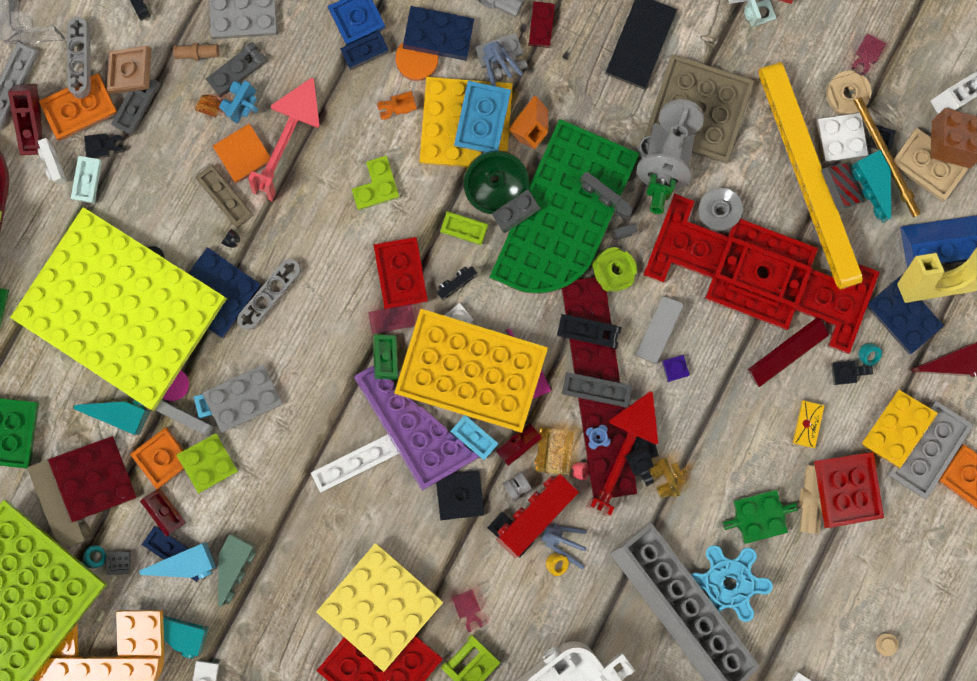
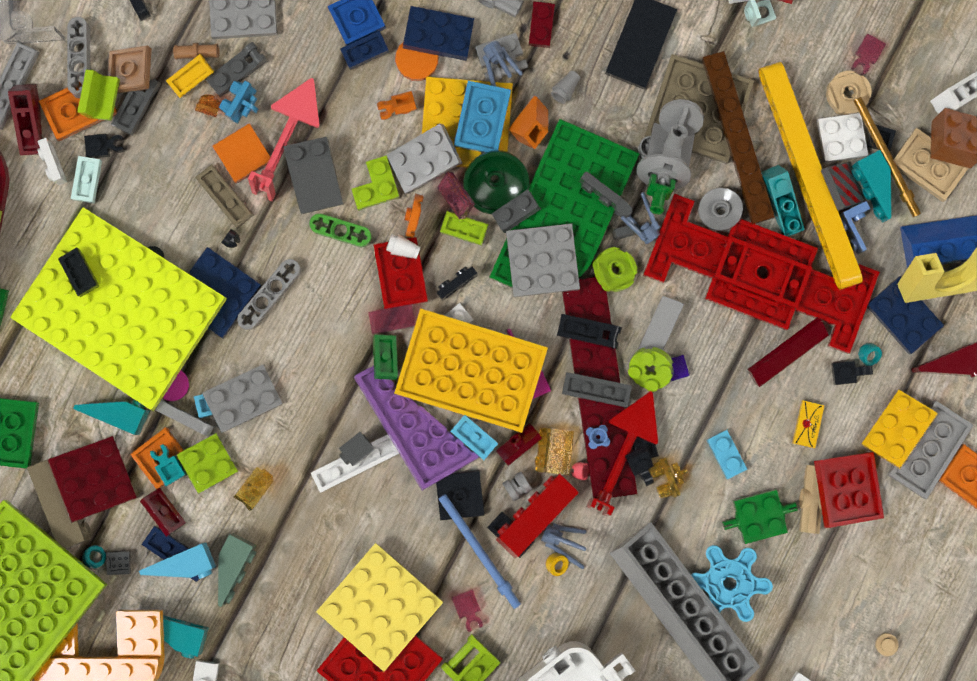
none -> black plate [58,247,99,297]
none -> lime panel [77,69,120,121]
none -> teal plate [150,444,187,486]
none -> yellow tile [166,53,214,98]
none -> clear yellow hips [233,467,274,511]
none -> dark grey slope [283,137,344,214]
none -> bright green beam [309,214,372,248]
none -> dark grey brick [339,432,375,466]
none -> white cone [386,234,420,259]
none -> light grey plate [387,124,462,194]
none -> orange plate [404,193,424,238]
none -> clear pink plate [437,172,475,220]
none -> medium blue bar [438,494,521,609]
none -> light grey plate [506,224,580,297]
none -> light grey cone [551,71,580,104]
none -> sand blue plant [621,192,661,244]
none -> lime plate [628,347,674,392]
none -> reddish brown plate [702,51,775,225]
none -> medium azure plate [706,430,747,479]
none -> teal slope [761,165,805,237]
none -> medium blue bracket [840,201,870,254]

